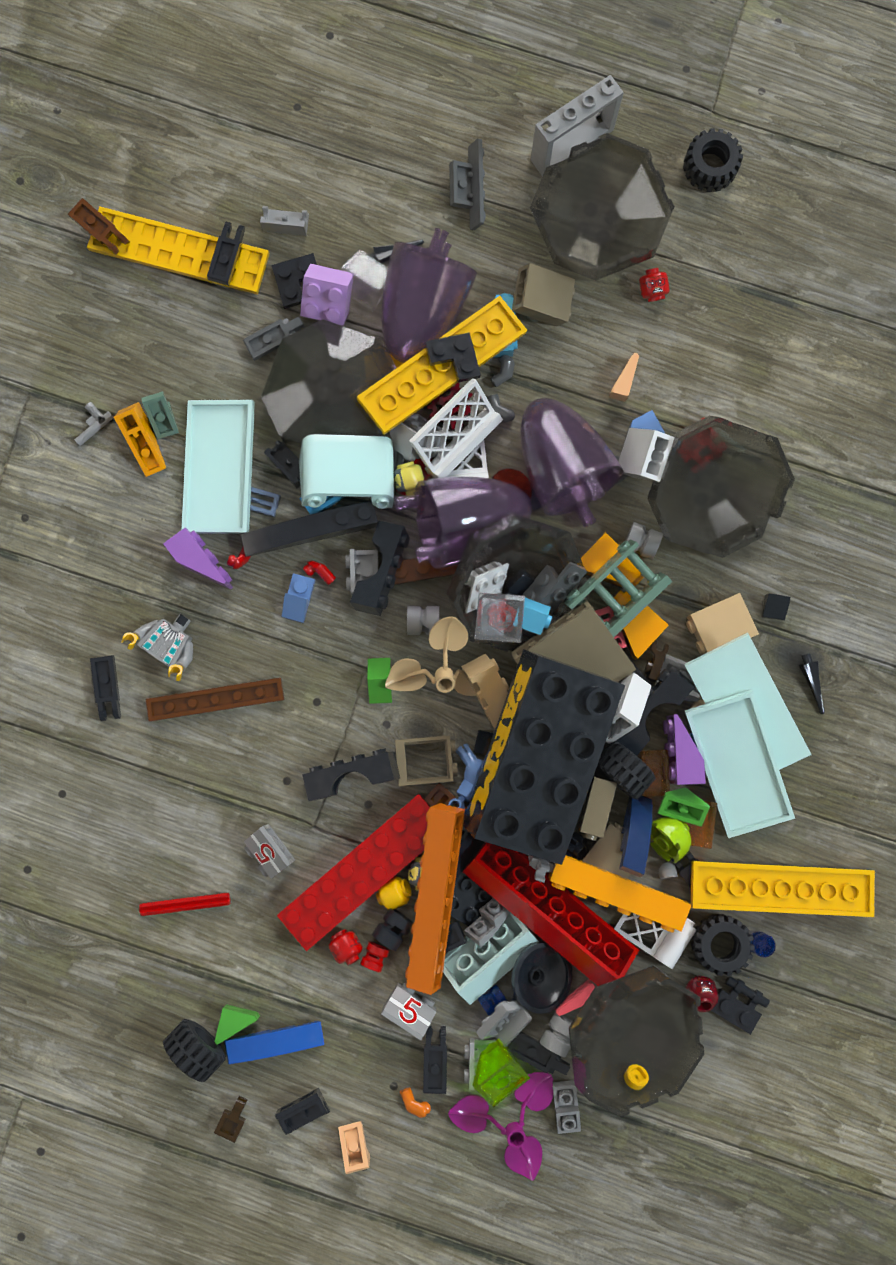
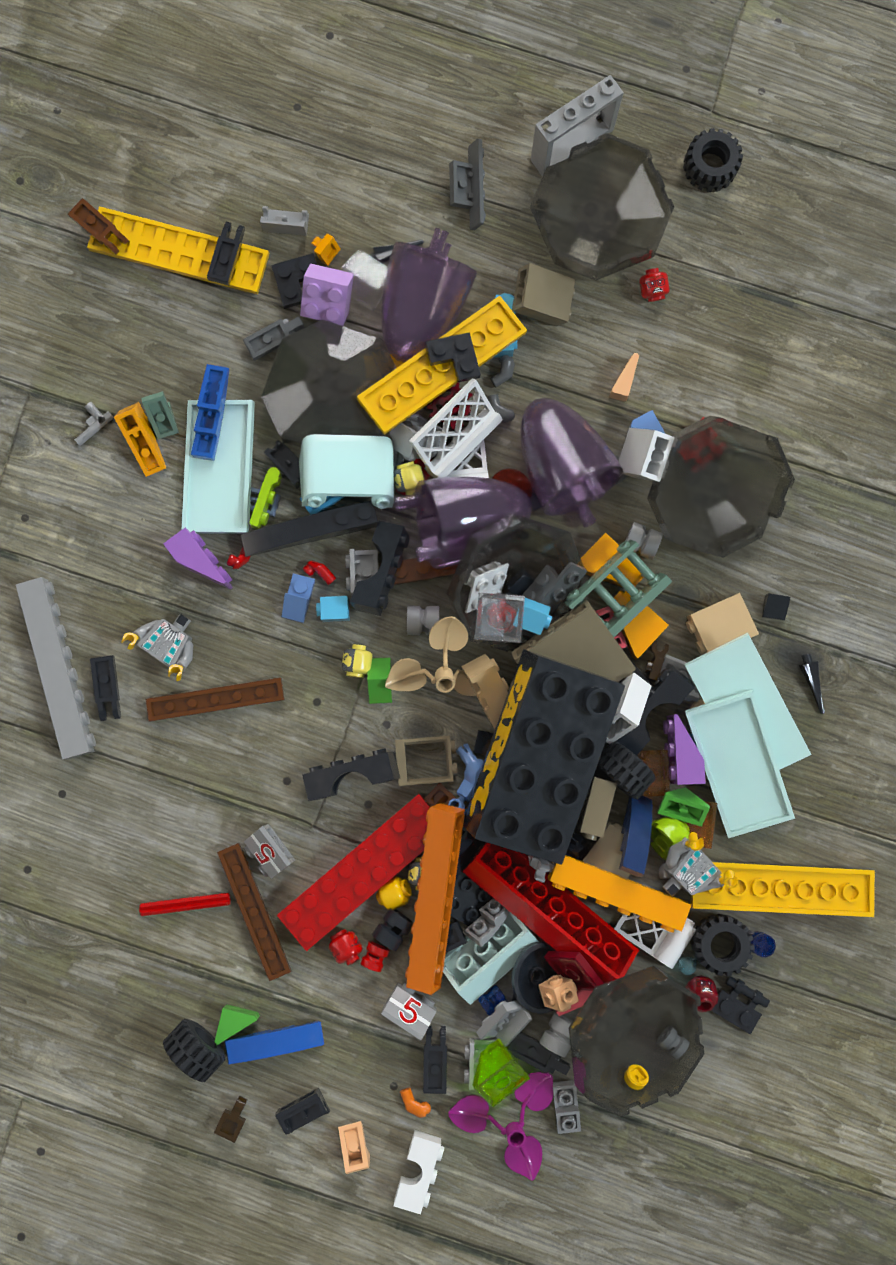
none -> light grey brick [16,577,96,760]
none -> blue slope [191,364,229,461]
none -> reddish brown plate [217,843,292,981]
none -> lime hinge [249,467,282,530]
none -> light orange tile [311,234,341,266]
none -> medium azure brick [316,596,350,622]
none -> light yellow head [342,644,373,678]
none -> white arch [393,1130,444,1215]
none -> light nougat brick [538,975,579,1012]
none -> dark red tile [544,951,605,991]
none -> dark grey wheel [656,1026,690,1060]
none -> torso [663,832,738,897]
none -> clear light blue hinge [678,957,697,975]

